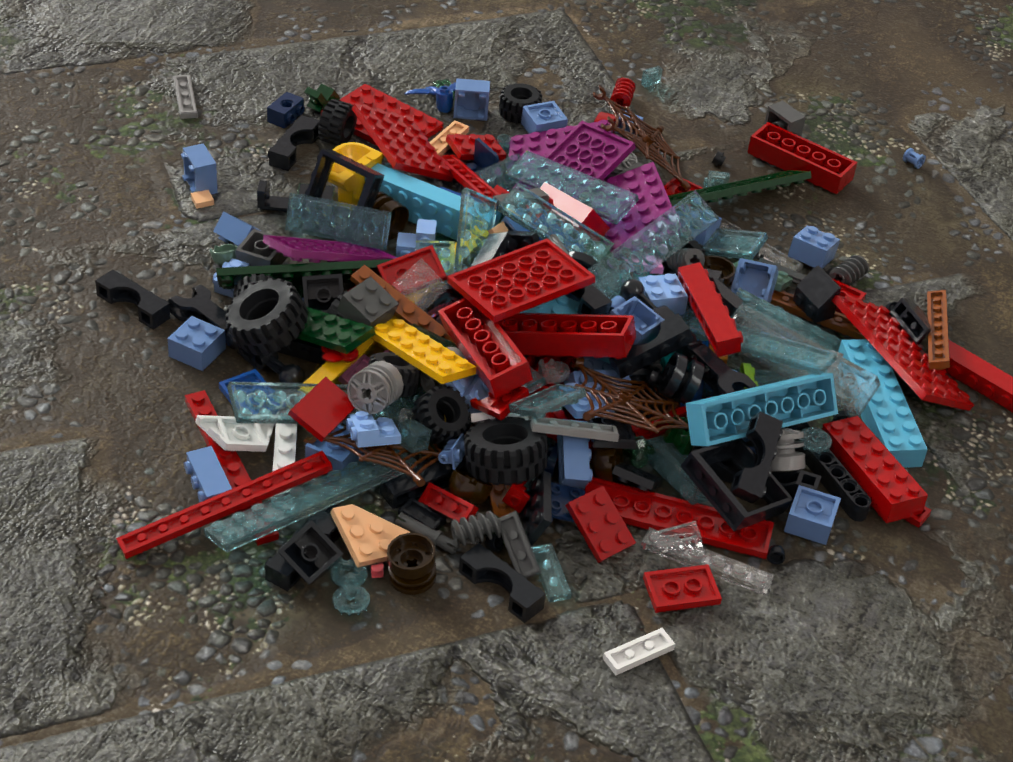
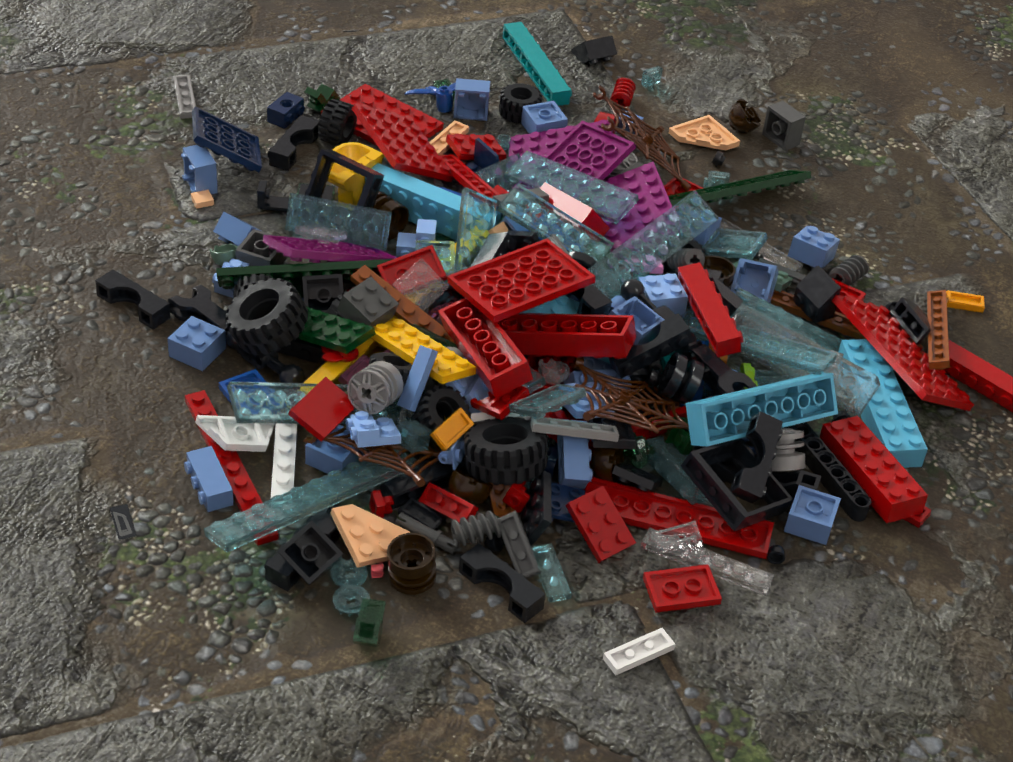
red plate [116,451,333,559] -> none
red brick [747,122,857,194] -> none
clear light blue gear [799,427,832,454] -> none
medium blue bush [903,148,926,169] -> none
none -> black sticker [110,504,136,540]
none -> dark blue plate [192,106,262,173]
none -> clear plate [295,225,348,244]
none -> clear green brick [353,598,386,647]
none -> red tile [369,490,394,518]
none -> medium blue tile [397,345,438,412]
none -> light orange tile [430,407,474,451]
none -> teal brick [503,22,572,106]
none -> black slope [571,35,617,65]
none -> light nougat plate [668,115,740,151]
none -> dark brown cylinder [729,99,761,133]
none -> light orange tile [946,290,985,313]

